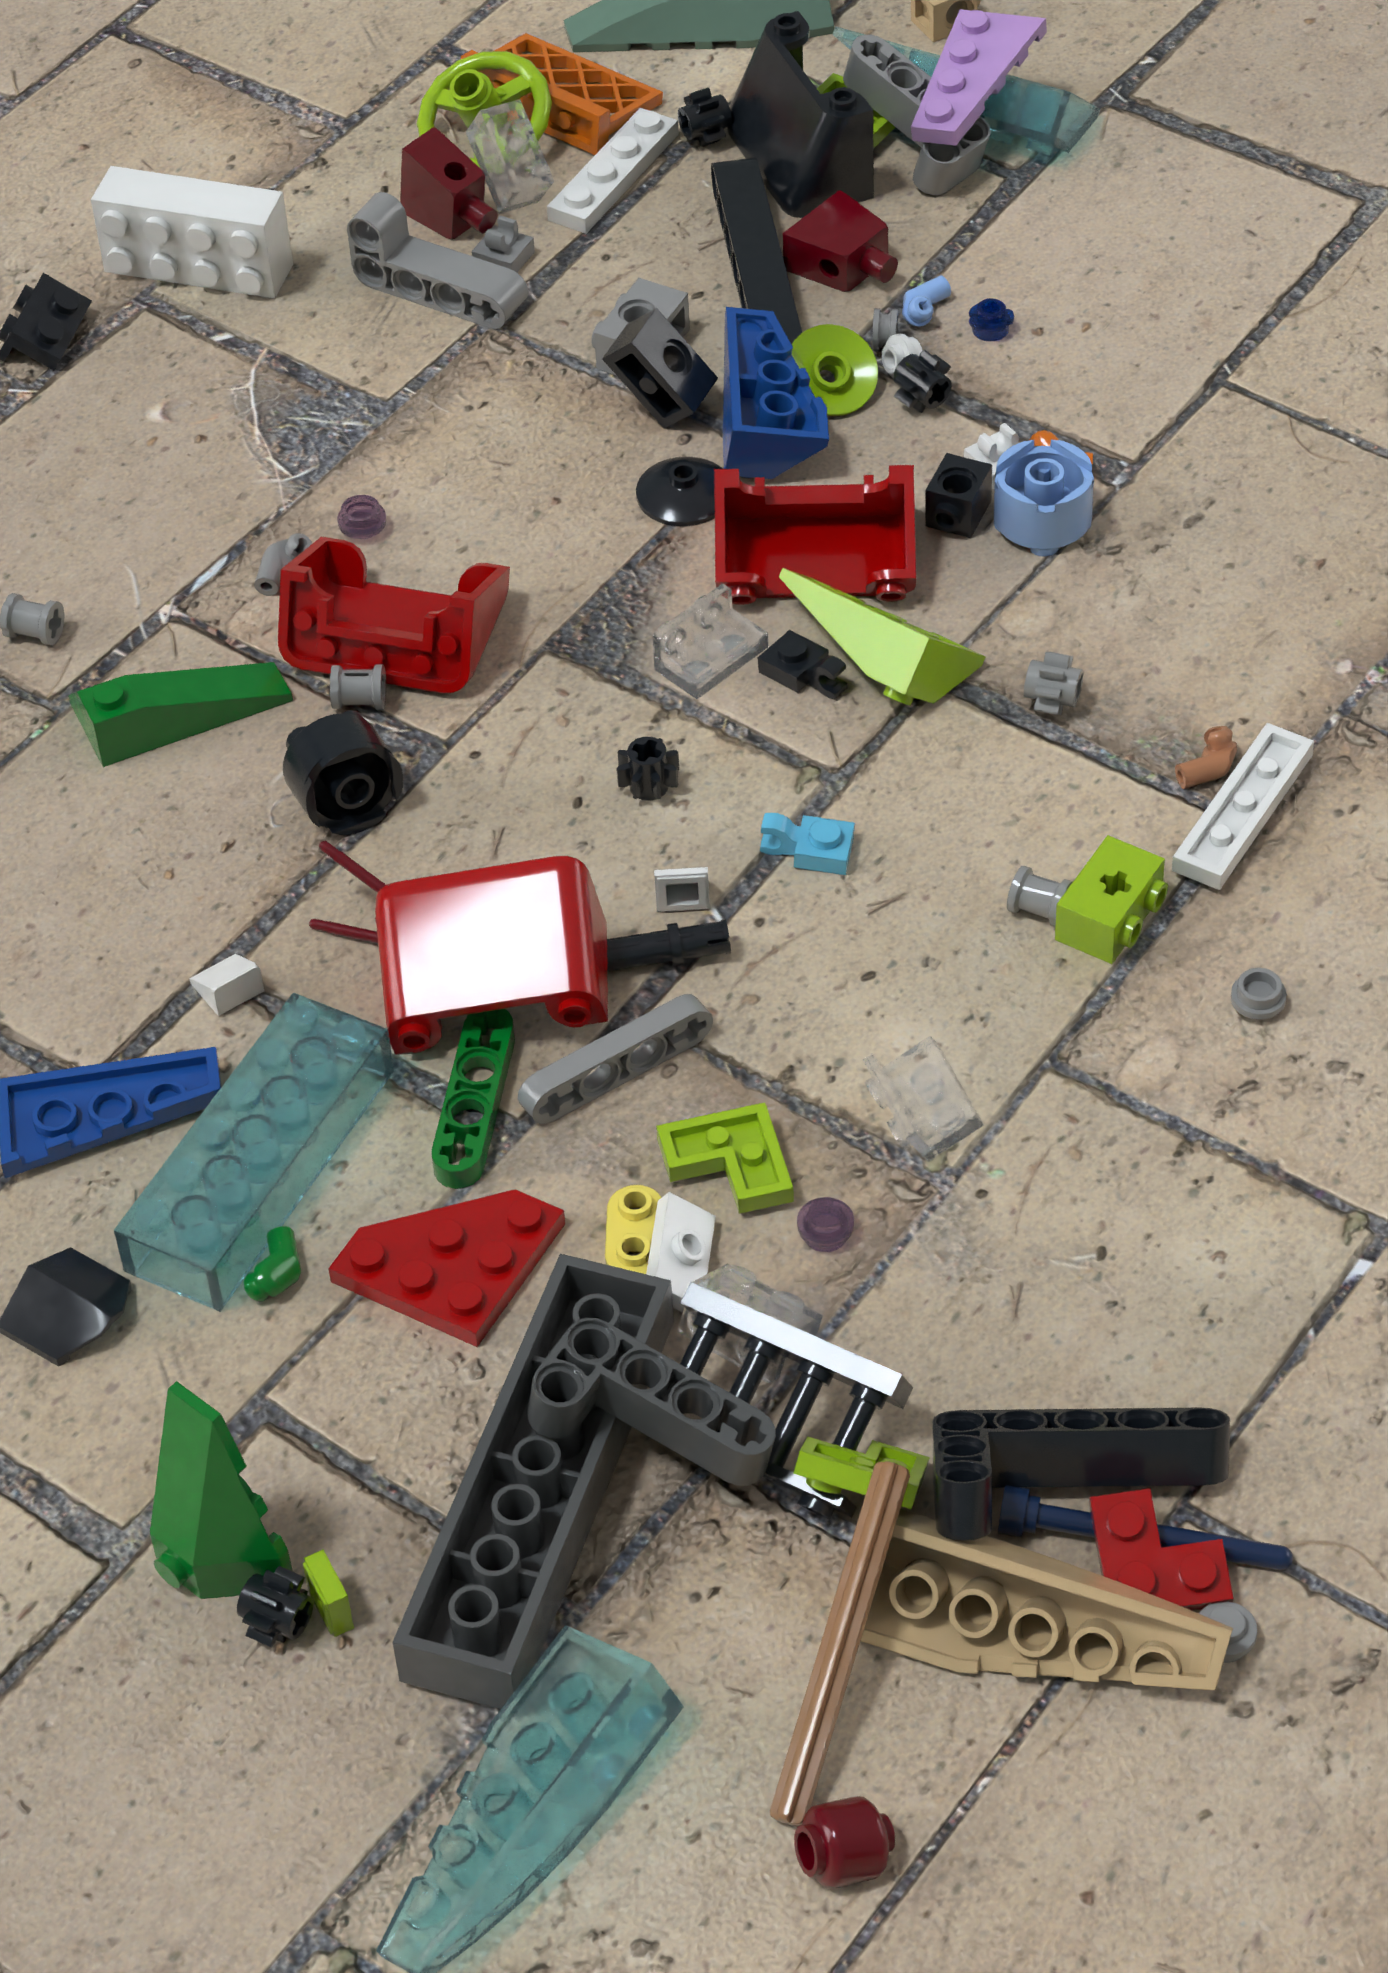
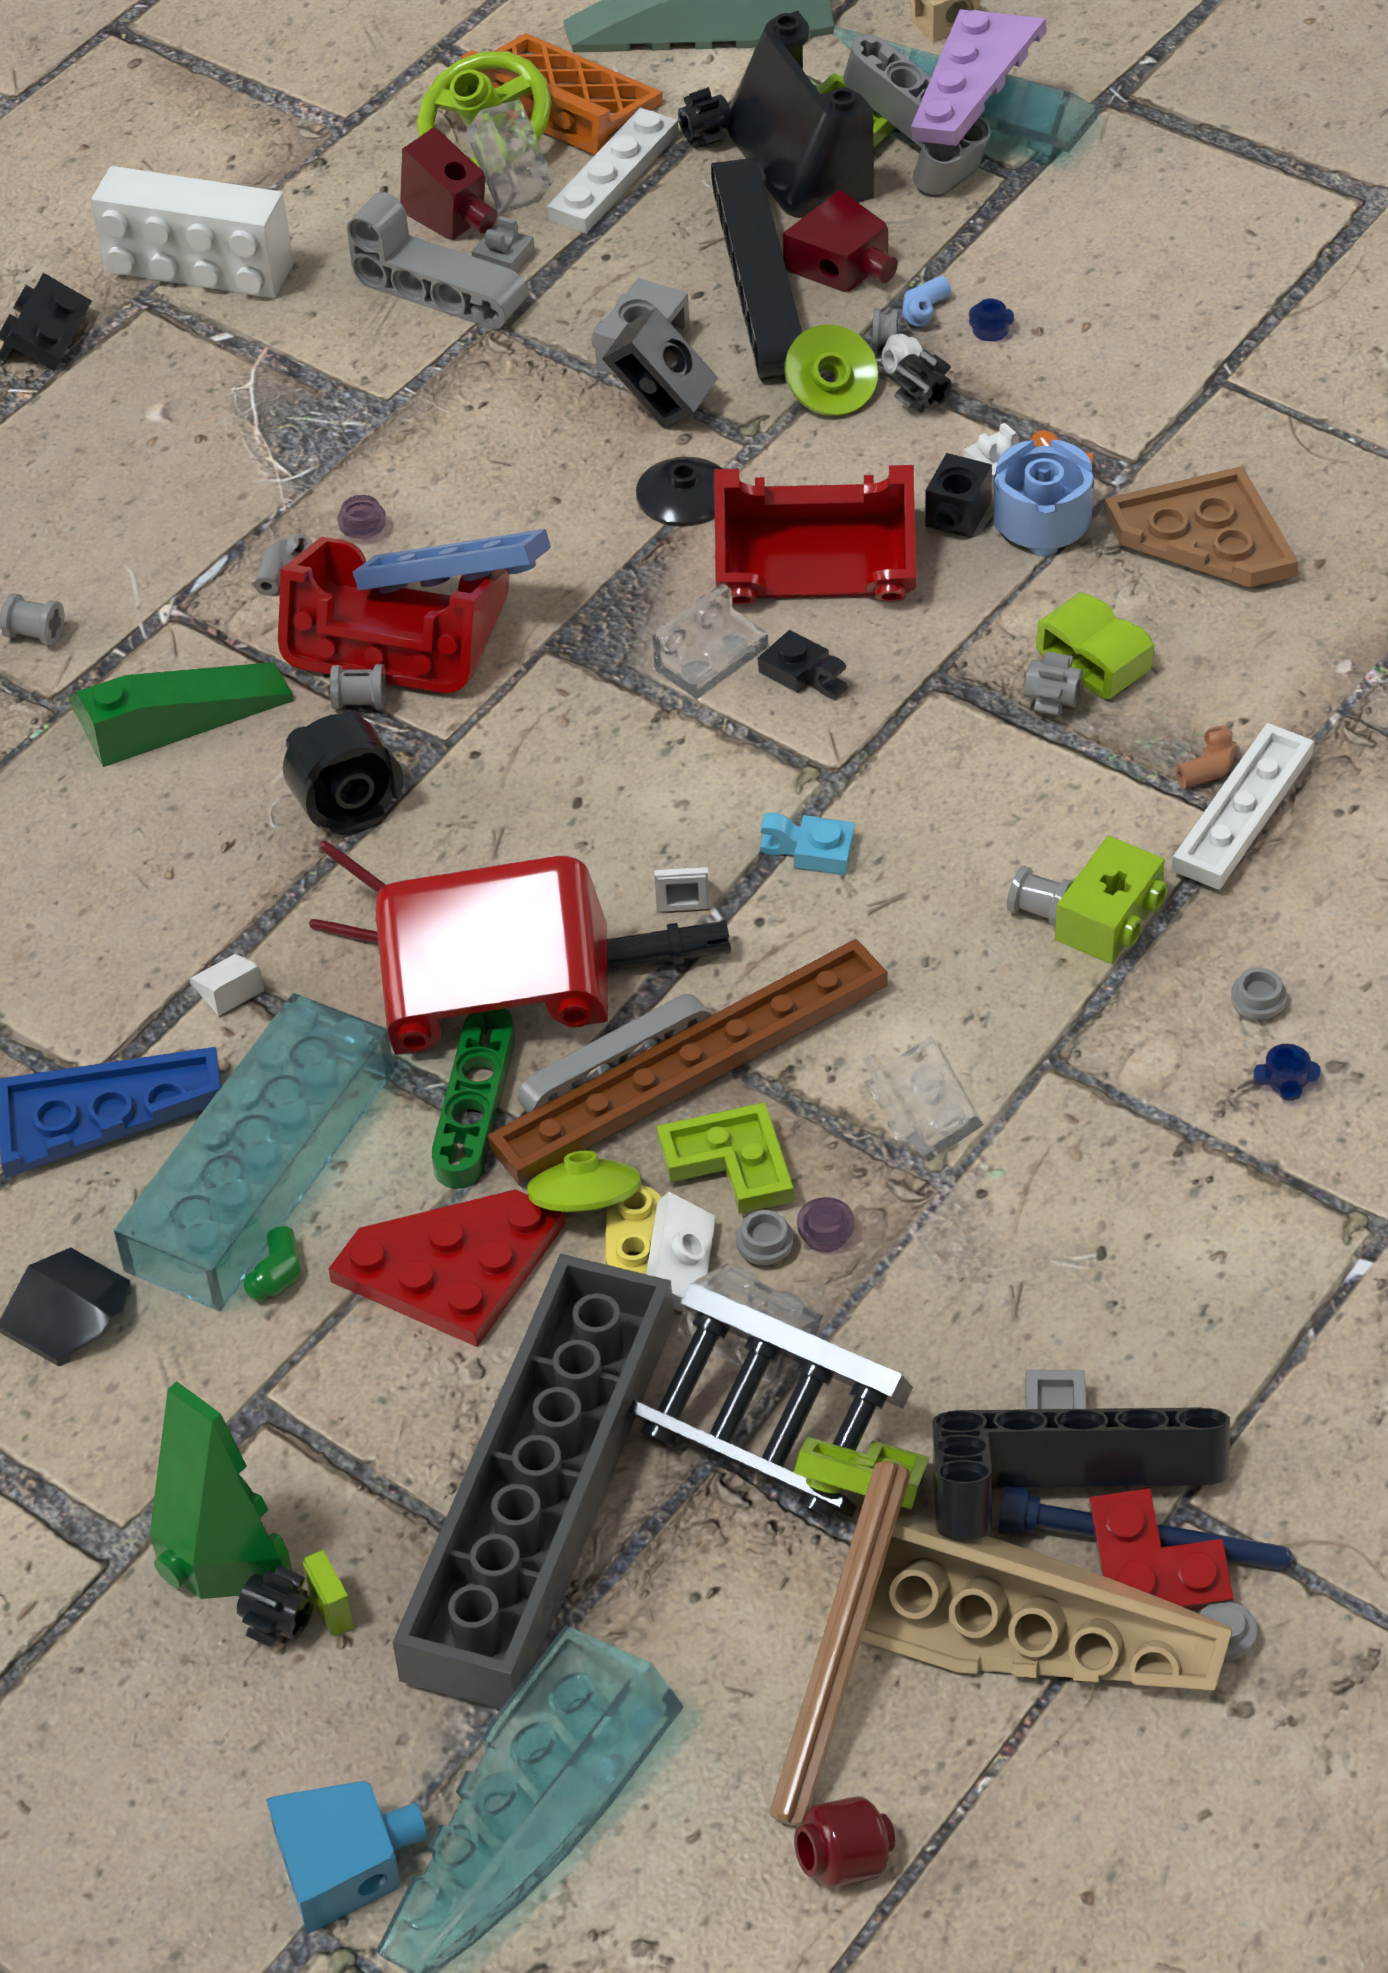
dark grey beam [528,1318,776,1486] -> none
black gear [616,737,679,801] -> none
blue wedge [723,307,829,479] -> none
lime wedge [779,568,986,706] -> none
none -> dark azure torso [266,1781,428,1934]
none -> medium blue plate [353,529,551,594]
none -> dark orange plate [488,939,888,1185]
none -> lime dish [527,1150,641,1212]
none -> light grey plate [736,1210,793,1265]
none -> light grey plate [1025,1370,1086,1409]
none -> lime brick [1036,592,1154,699]
none -> medium nougat plate [1104,466,1299,588]
none -> clear blue plate [1253,1044,1321,1101]

